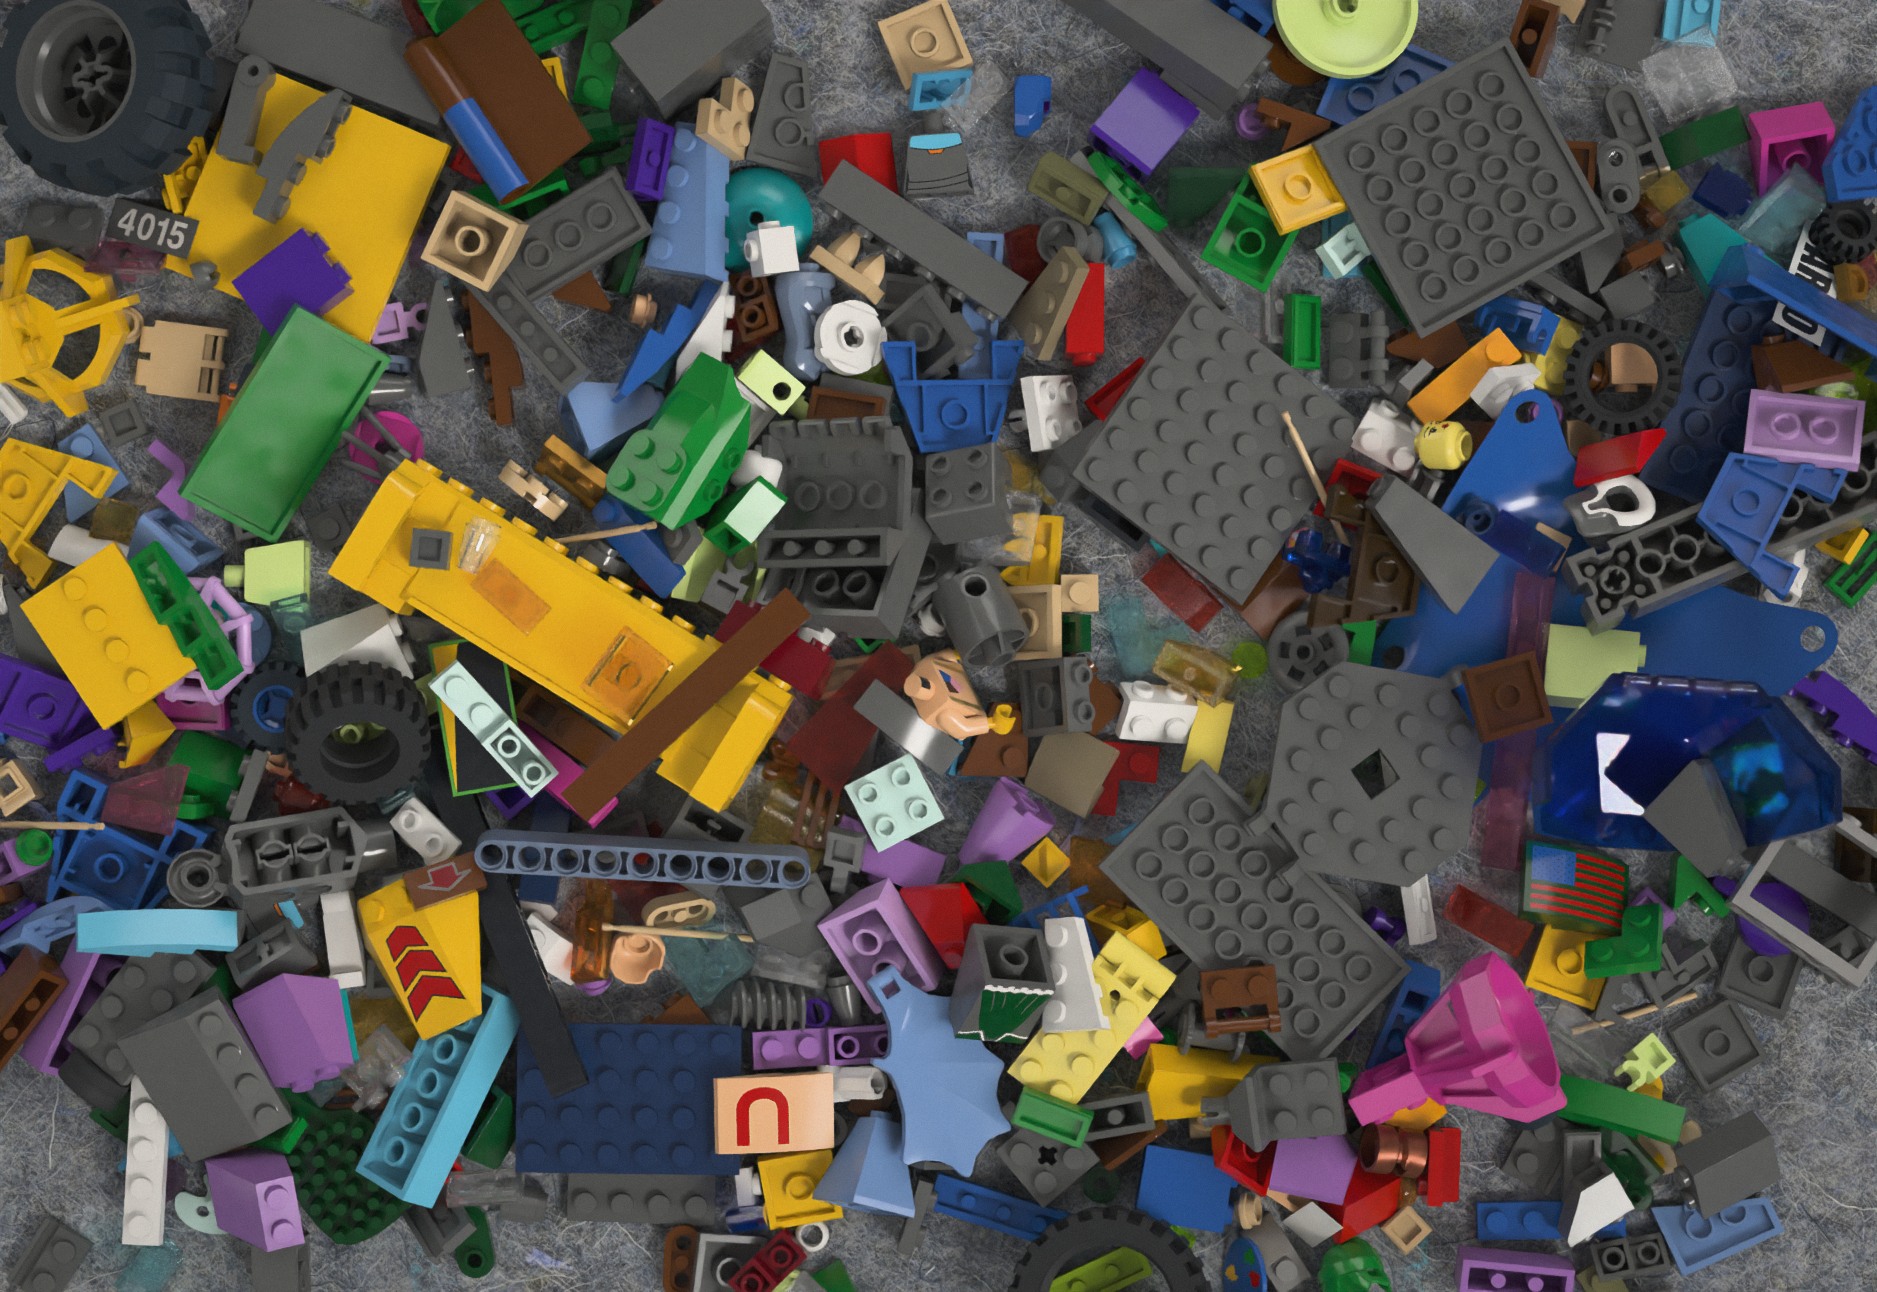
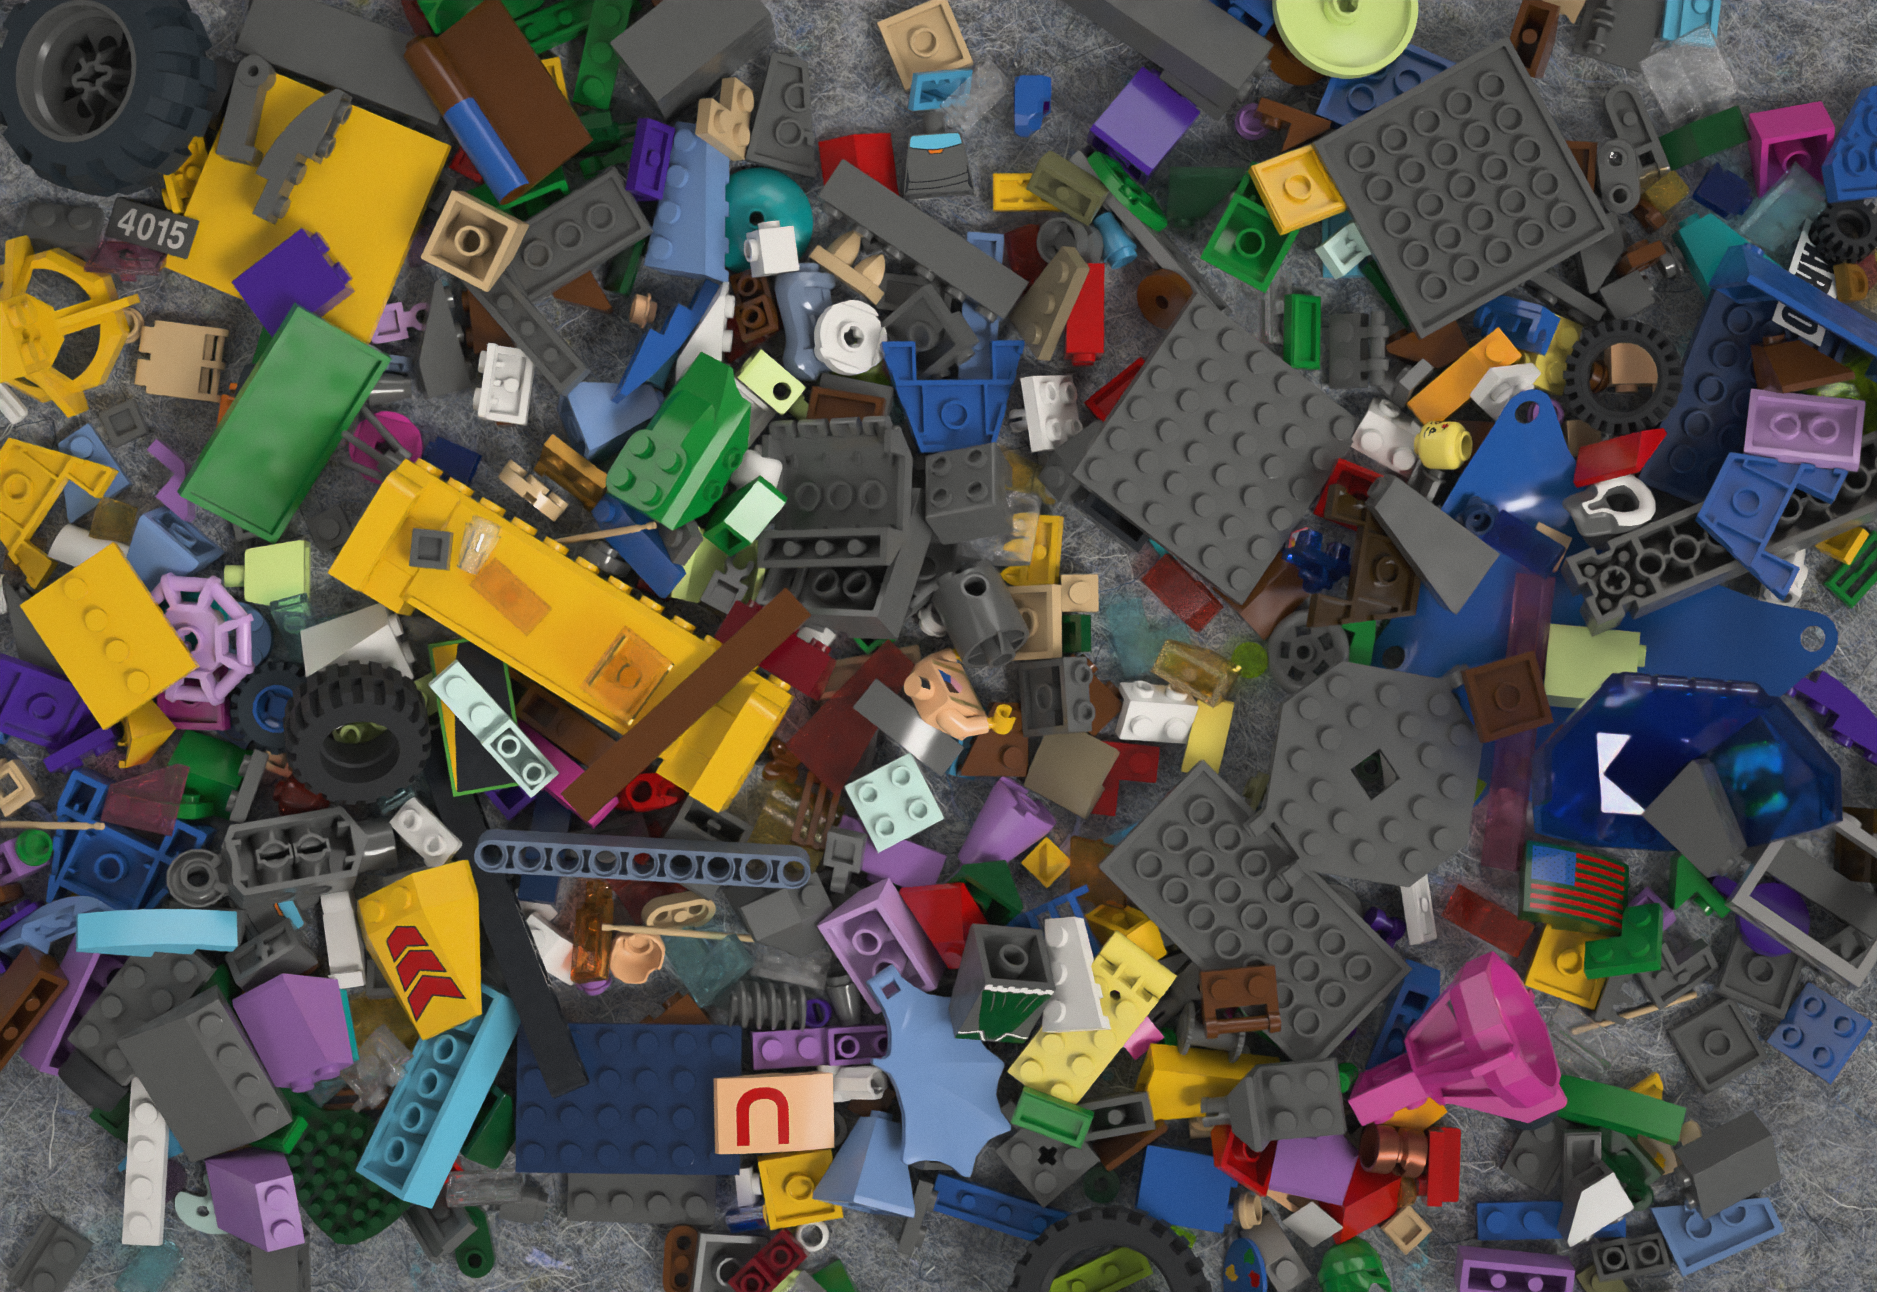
green slope [128,541,244,690] -> none
dark grey hinge [189,260,221,293] -> none
reddish brown tile [402,851,487,912] -> none
tan piece [1281,411,1353,563] -> none
yellowish green plate [1614,1032,1676,1092] -> none
none -> clear blue window [421,436,483,487]
none -> white bracket [473,343,535,426]
none -> red animal [613,773,686,812]
none -> yellow plate [993,173,1063,212]
none -> reddish brown piece [1137,269,1193,329]
none -> blue plate [1767,982,1873,1085]

